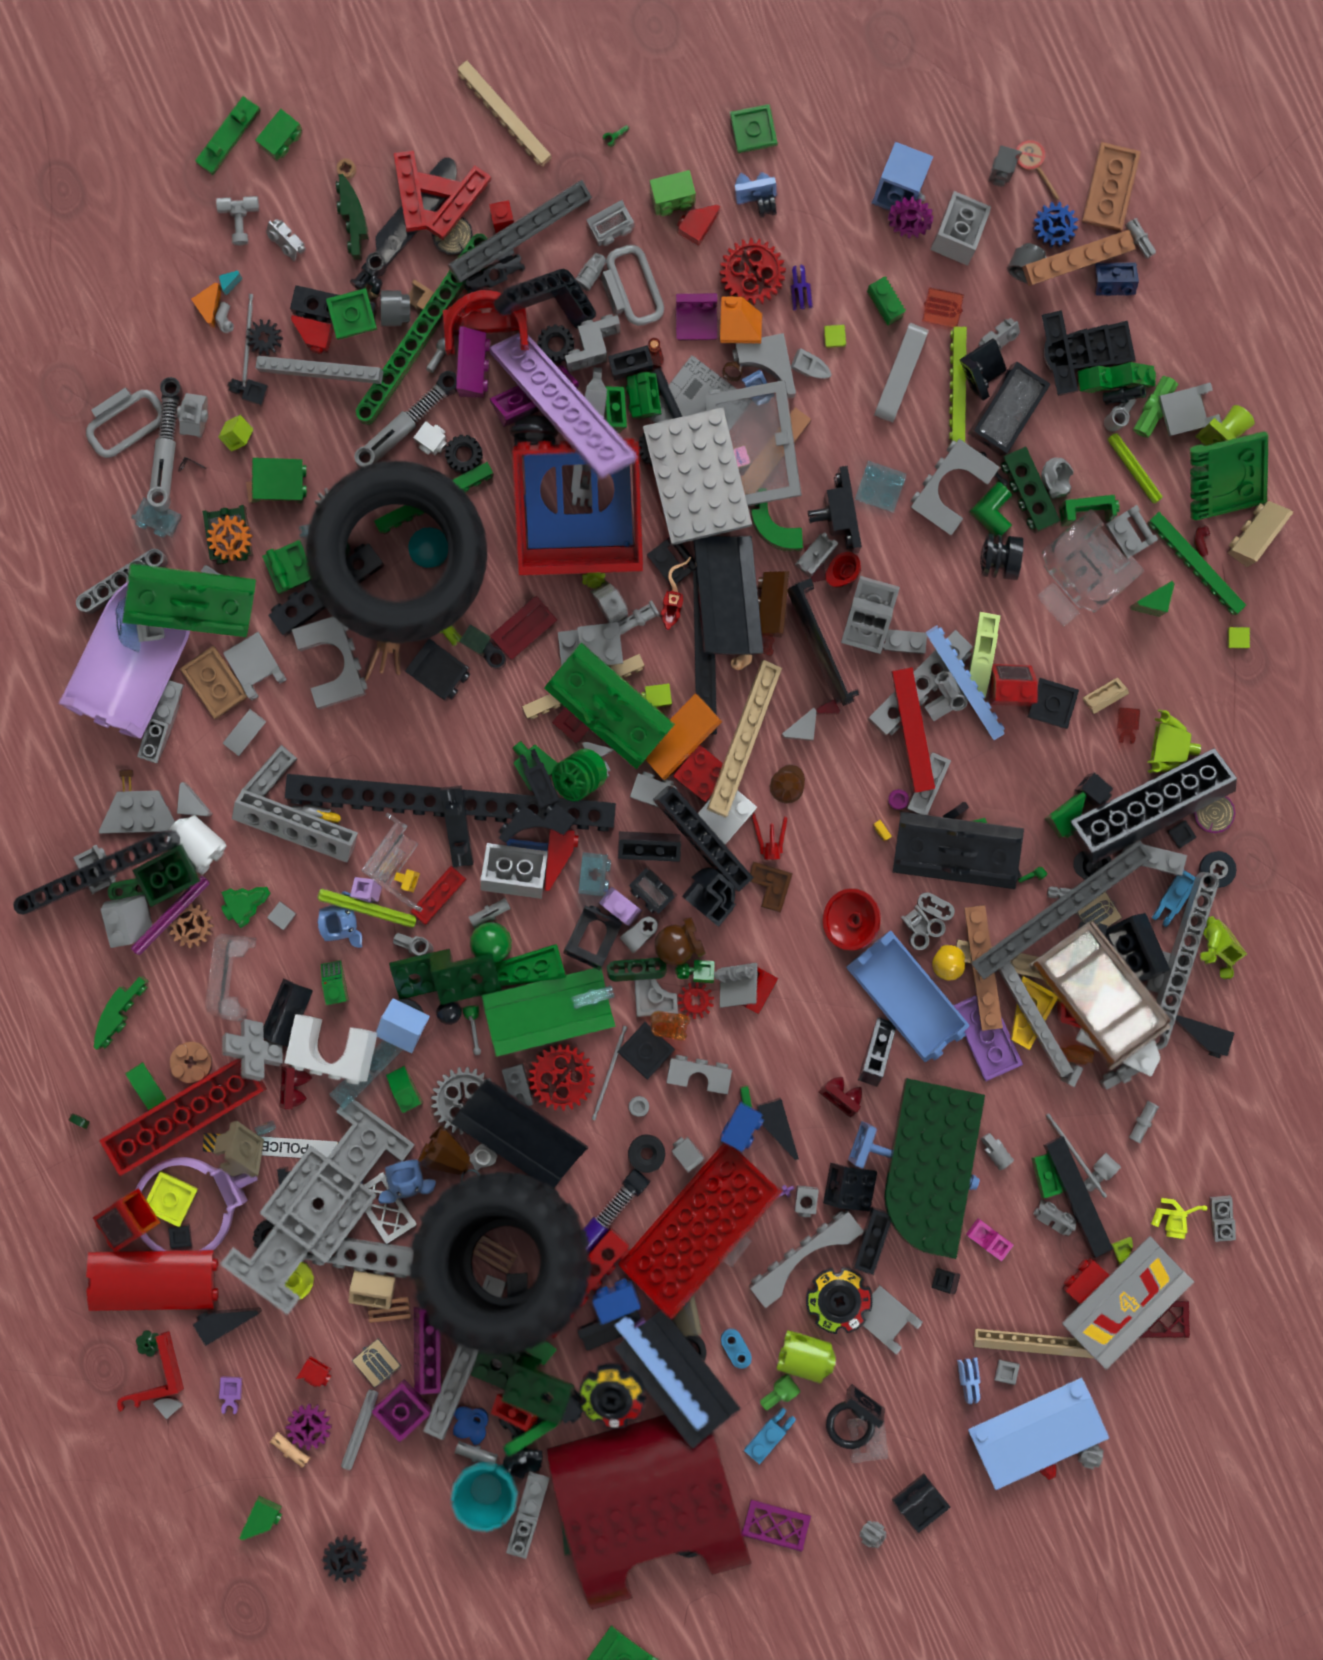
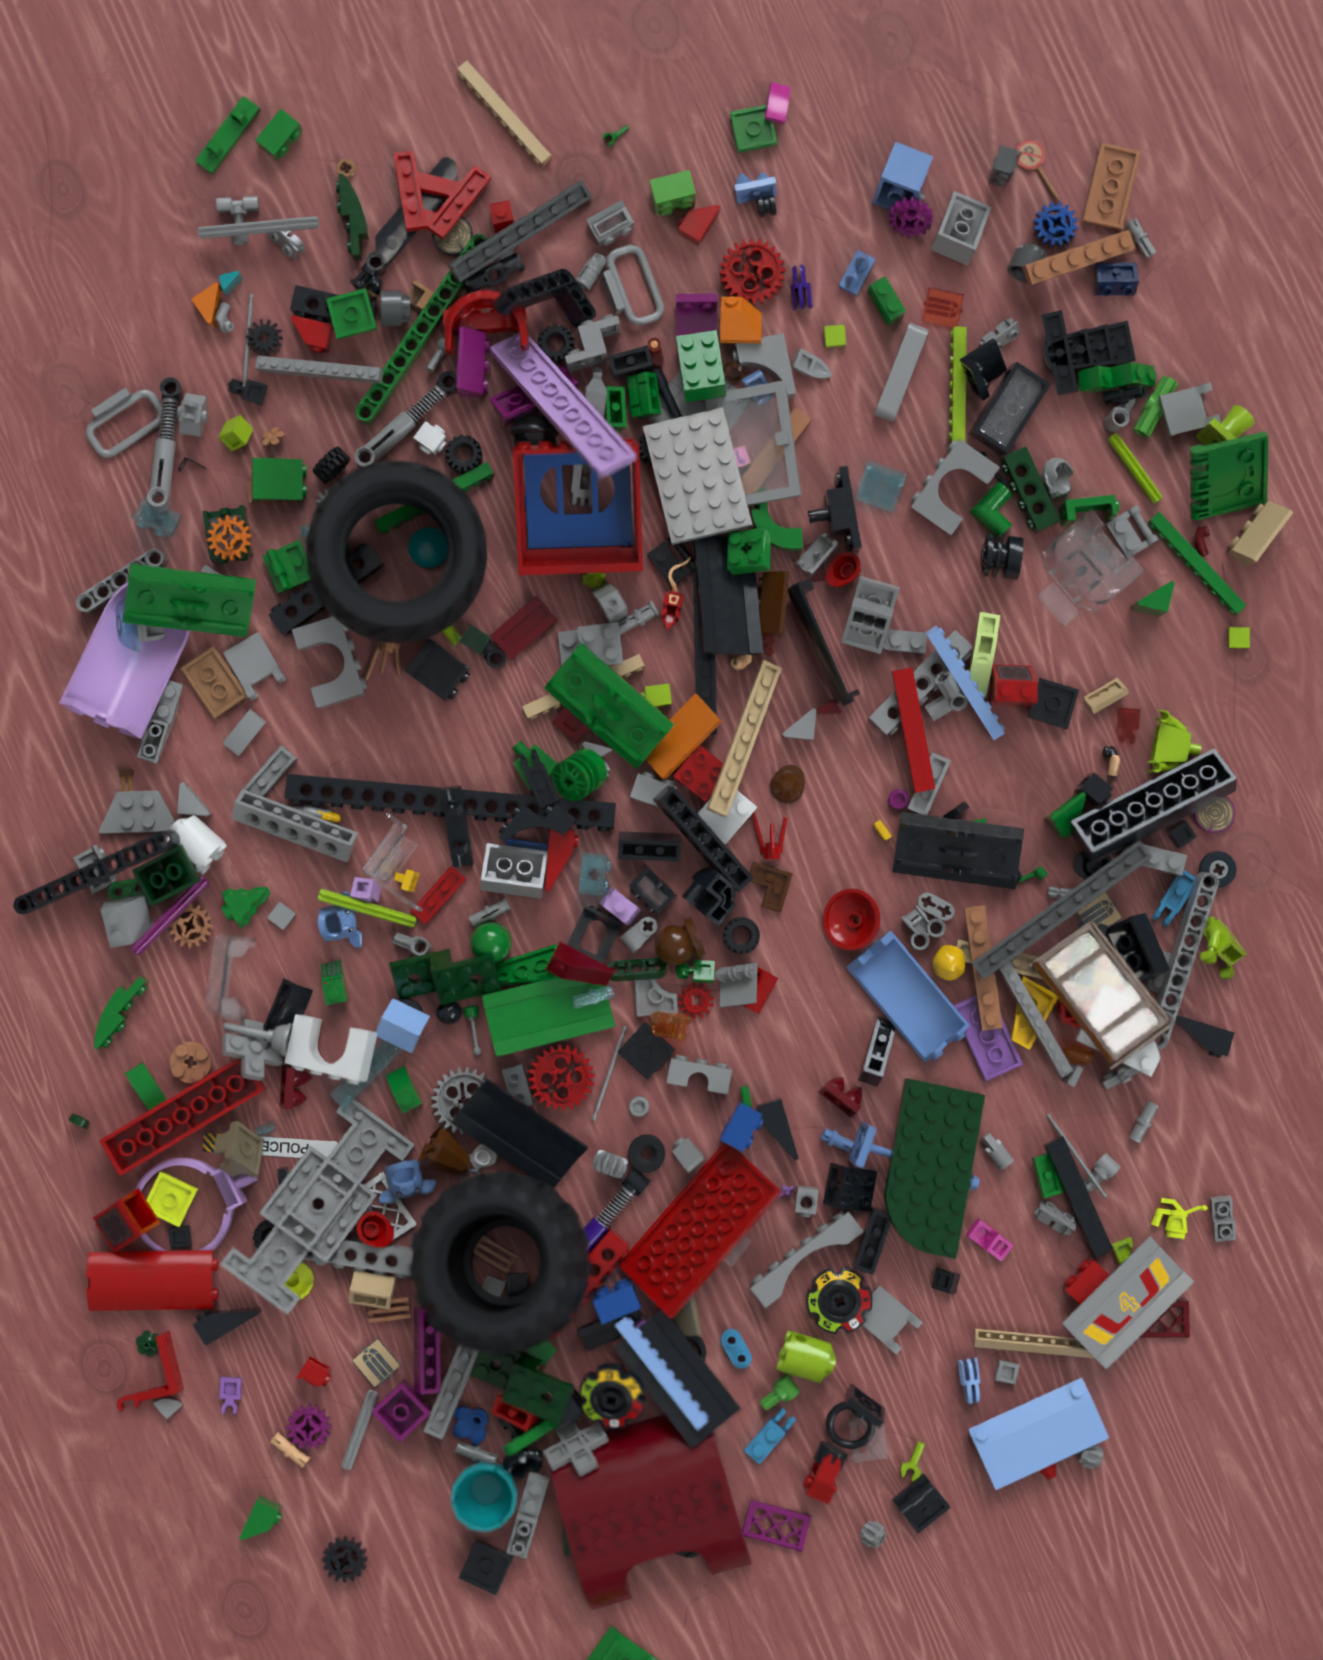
none -> light grey axle [198,216,319,239]
none -> light grey piece [223,1022,293,1056]
none -> nougat plant [262,427,285,447]
none -> black tyre [312,446,351,484]
none -> red piece [356,1211,394,1248]
none -> black plate [459,1538,514,1595]
none -> light grey plate [543,1421,609,1476]
none -> dark red slope [545,941,615,986]
none -> light grey gear [592,1150,628,1178]
none -> brick [676,330,726,402]
none -> black tyre [723,917,760,954]
none -> green brick [727,528,771,575]
none -> dark pink slope [764,82,790,124]
none -> red piece [802,1441,848,1505]
none -> medium blue pin [820,1128,854,1153]
none -> medium blue tile [838,250,875,296]
none -> lime bar [900,1441,925,1481]
none -> arm [1102,746,1120,776]

